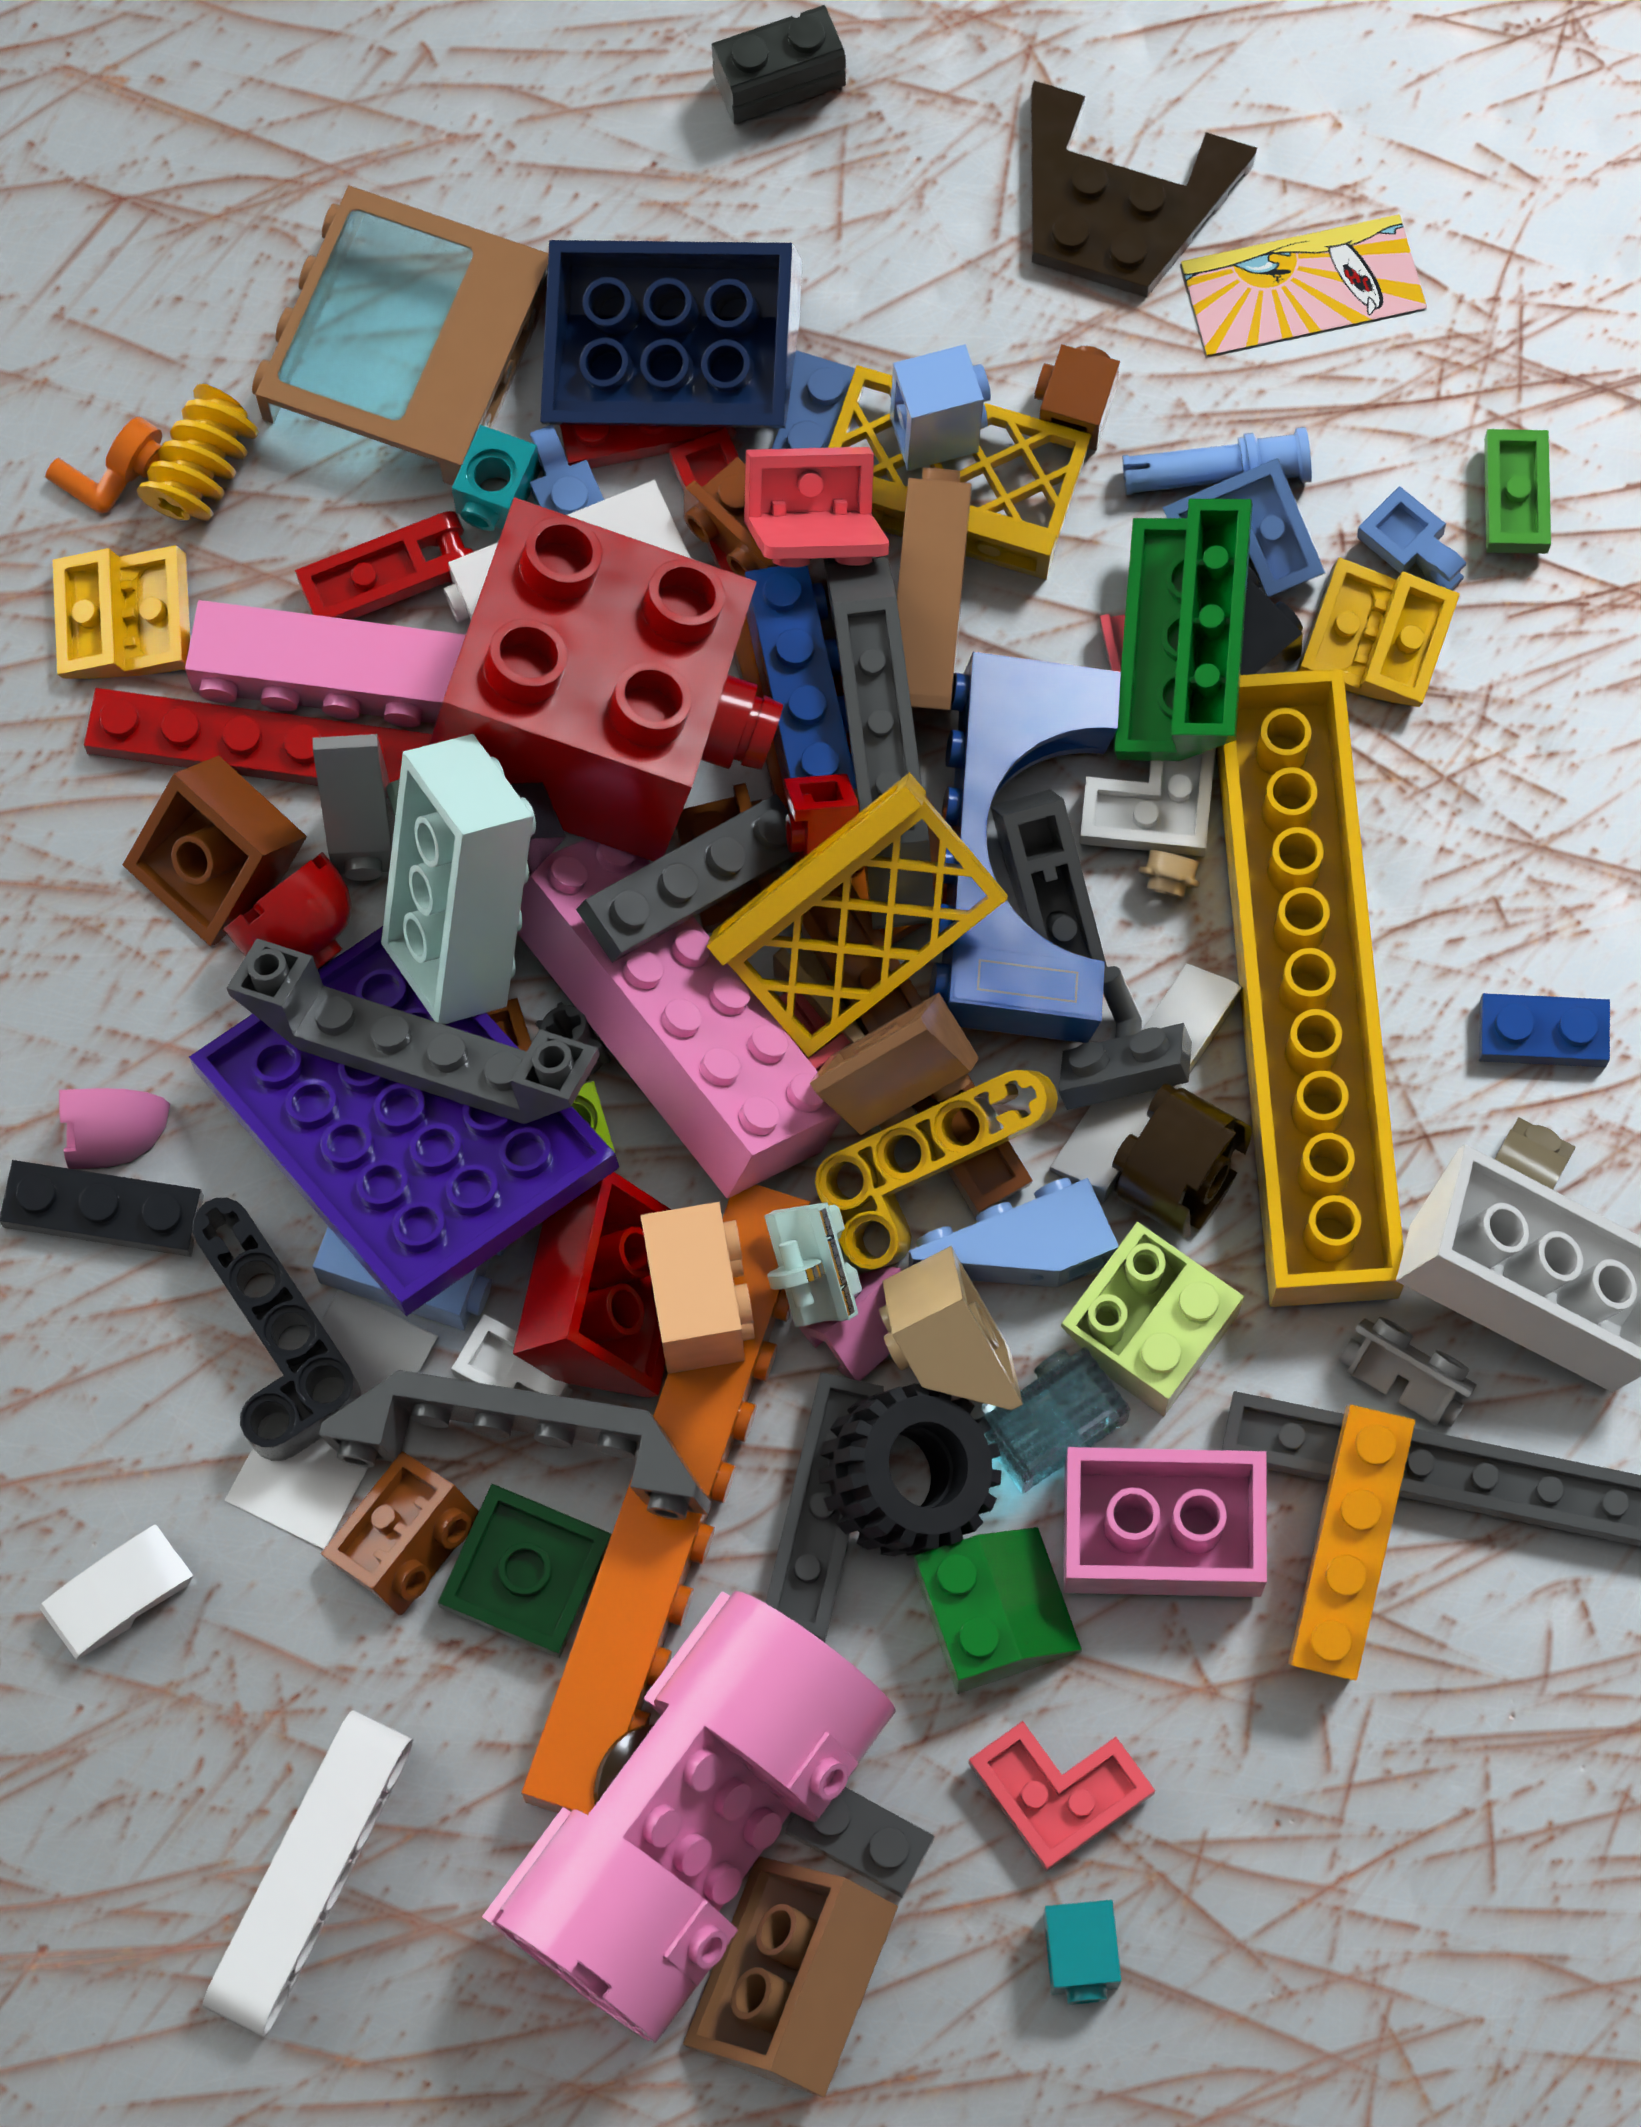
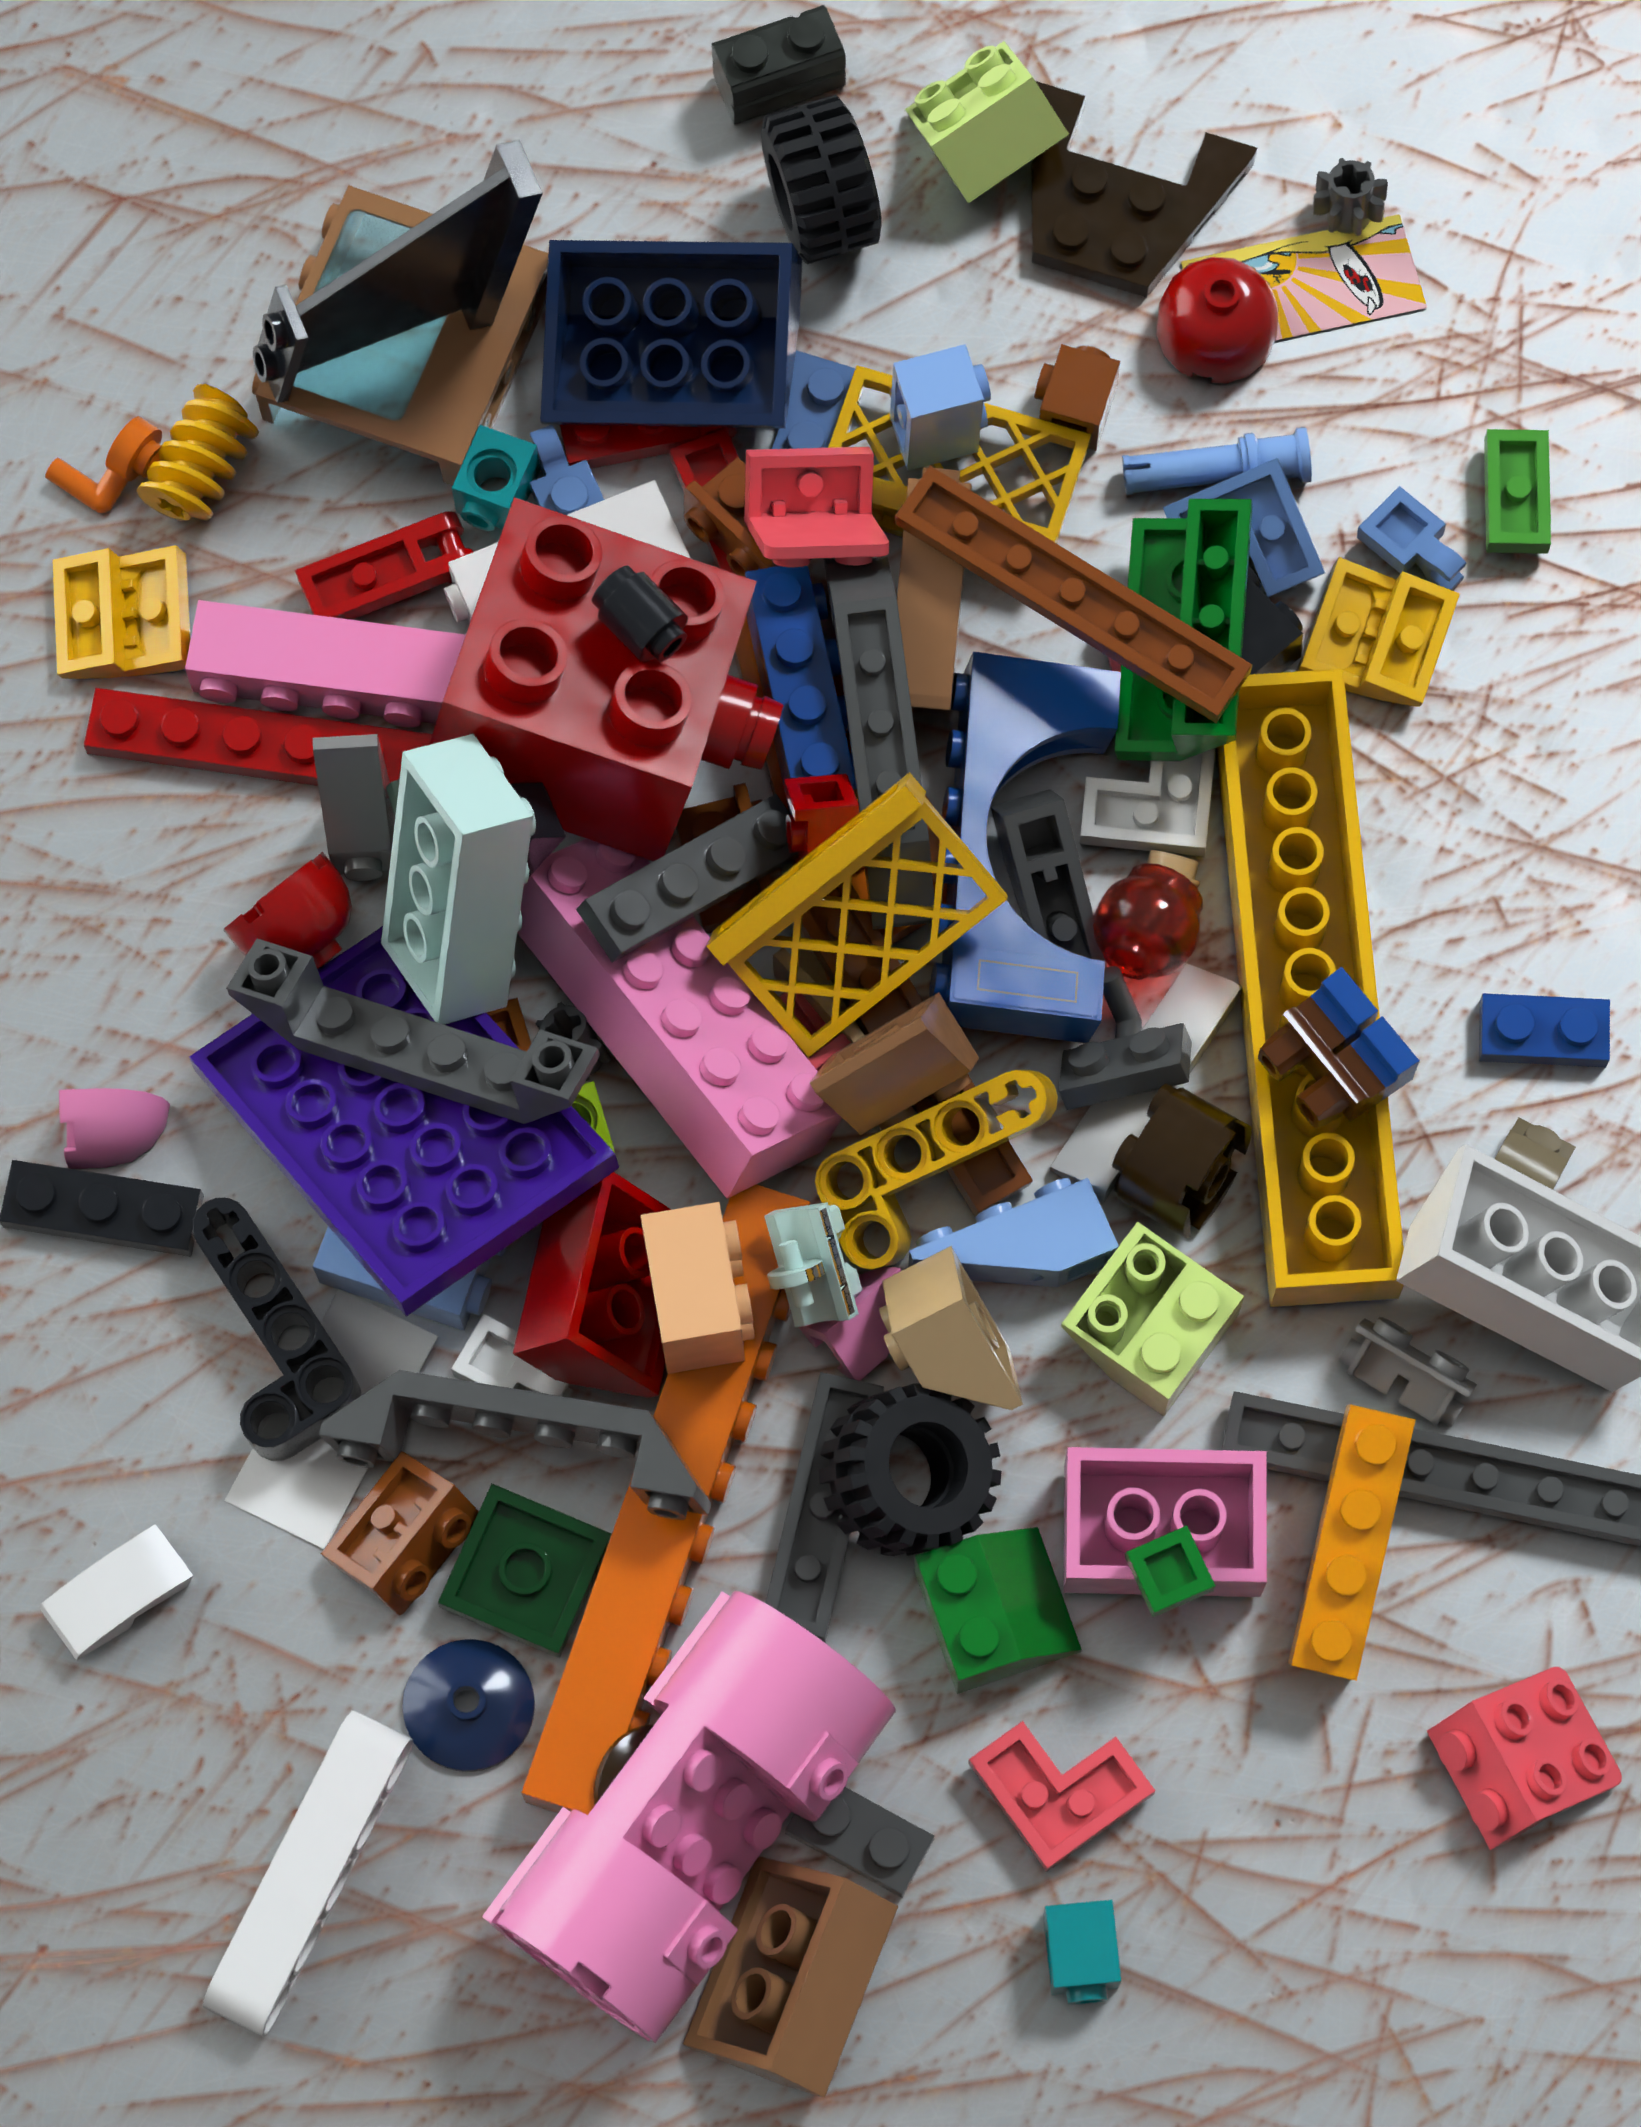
dark orange slope [122,755,307,946] -> none
clear light blue brick [981,1347,1131,1494] -> none
none -> black piece [253,140,543,403]
none -> dark blue dish [403,1639,535,1772]
none -> black brick [592,566,688,662]
none -> black tyre [761,95,882,264]
none -> dark orange plate [895,466,1252,723]
none -> yellowish green slope [905,41,1069,203]
none -> clear red piece [1093,863,1203,980]
none -> green plate [1125,1525,1215,1617]
none -> red cylinder [1156,257,1279,384]
none -> reddish brown hips [1258,966,1420,1129]
none -> dark grey gear [1312,158,1388,236]
none -> coral bracket [1427,1666,1622,1850]

